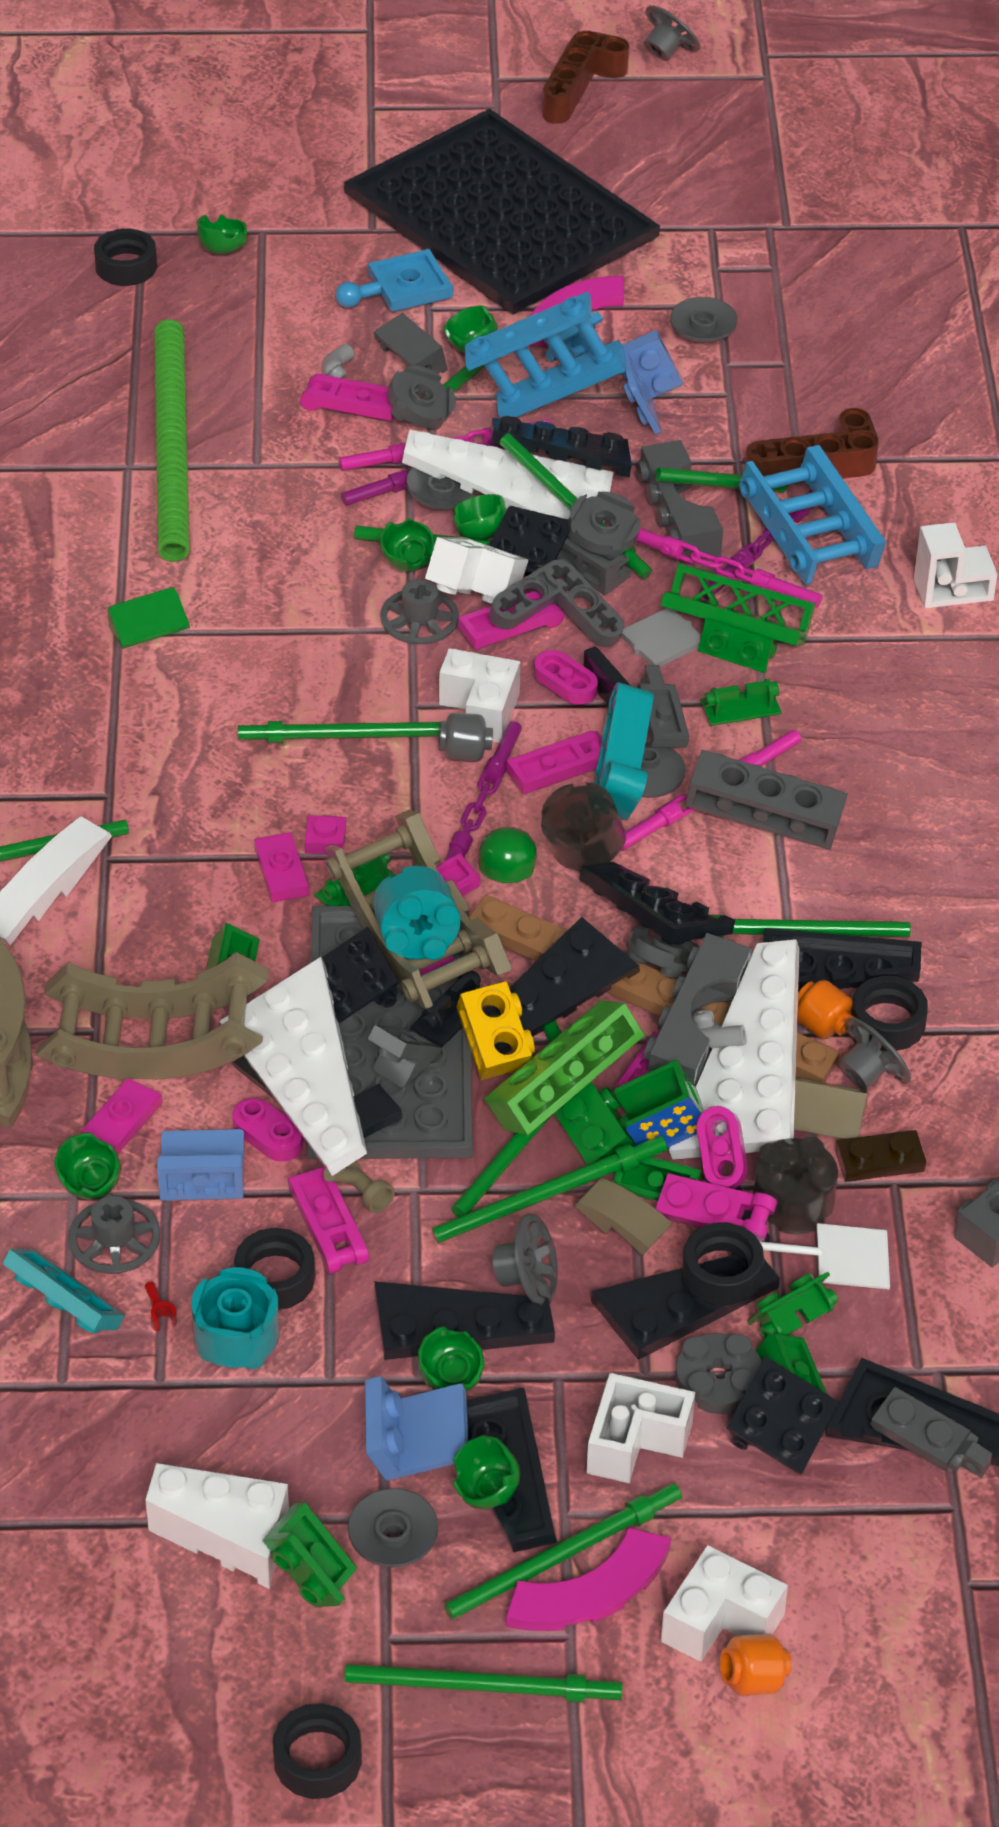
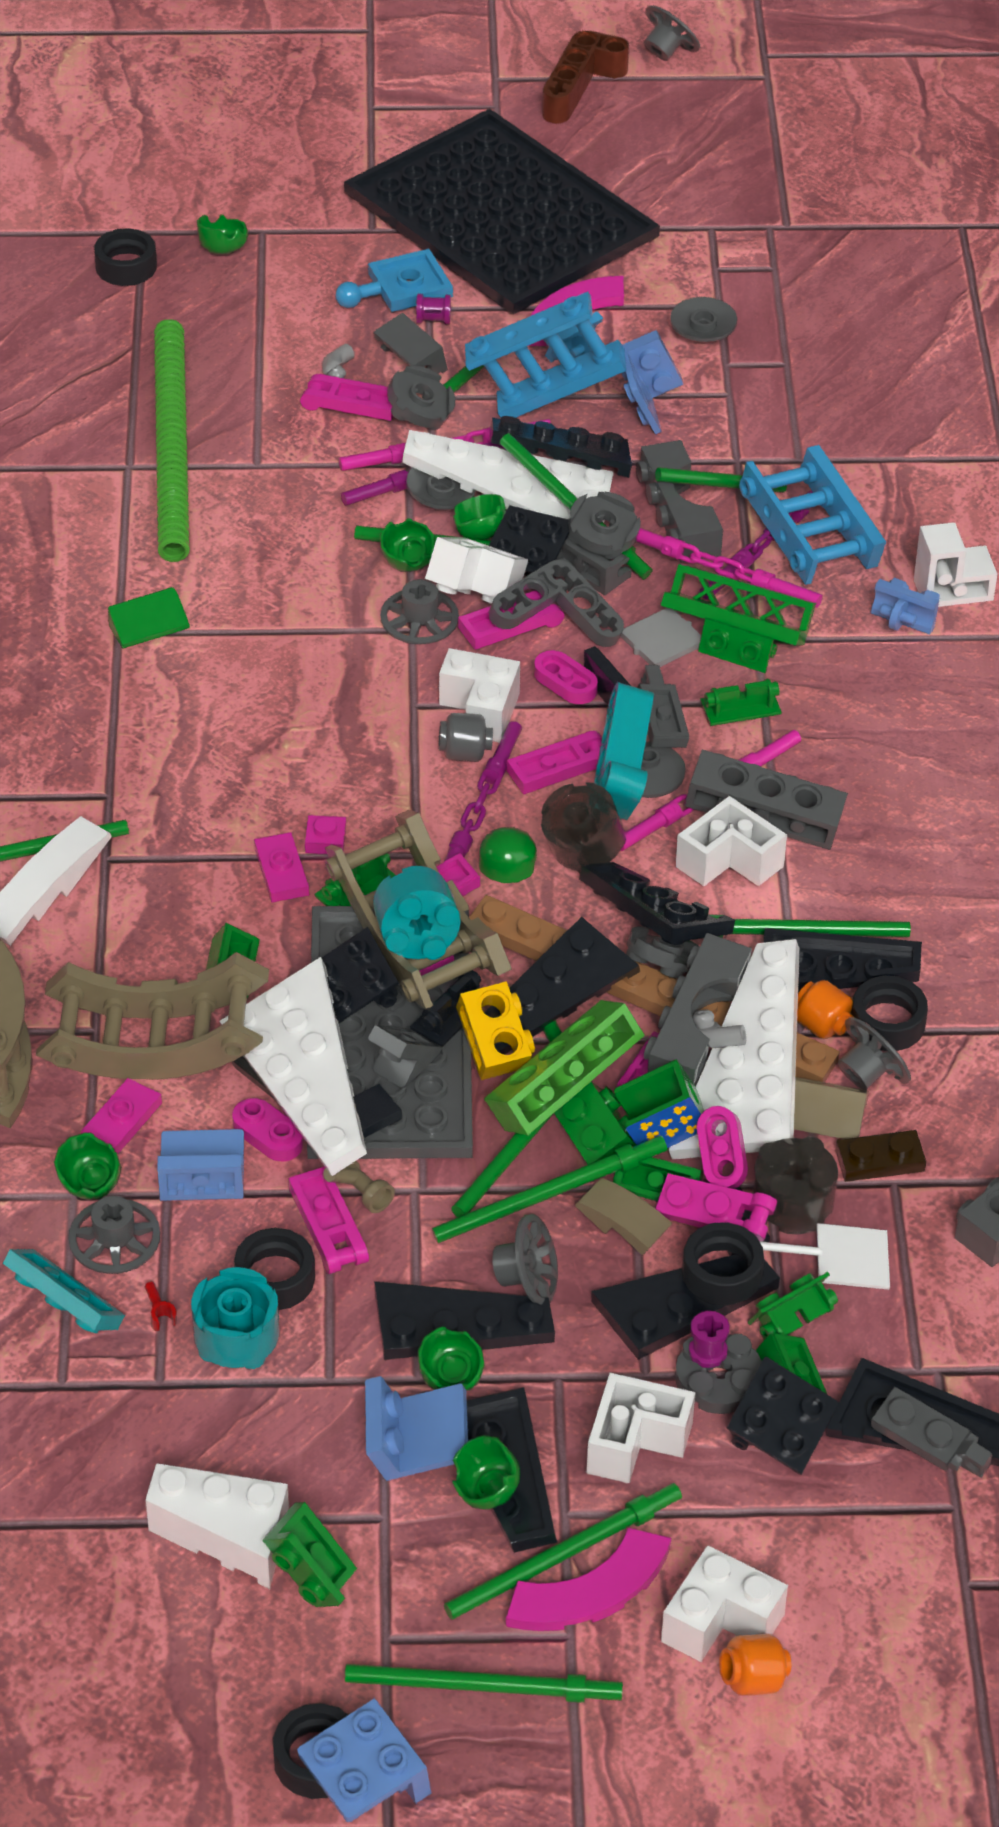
green bar [238,721,440,743] -> none
dark grey dish [348,1489,438,1567] -> none
green hair [444,305,498,353] -> none
copper beam [745,408,879,484] -> none
none -> medium blue bracket [297,1698,431,1822]
none -> magenta bush [416,293,451,325]
none -> white brick [676,796,787,886]
none -> magenta bush [689,1311,730,1368]
none -> medium blue hips [871,578,940,634]

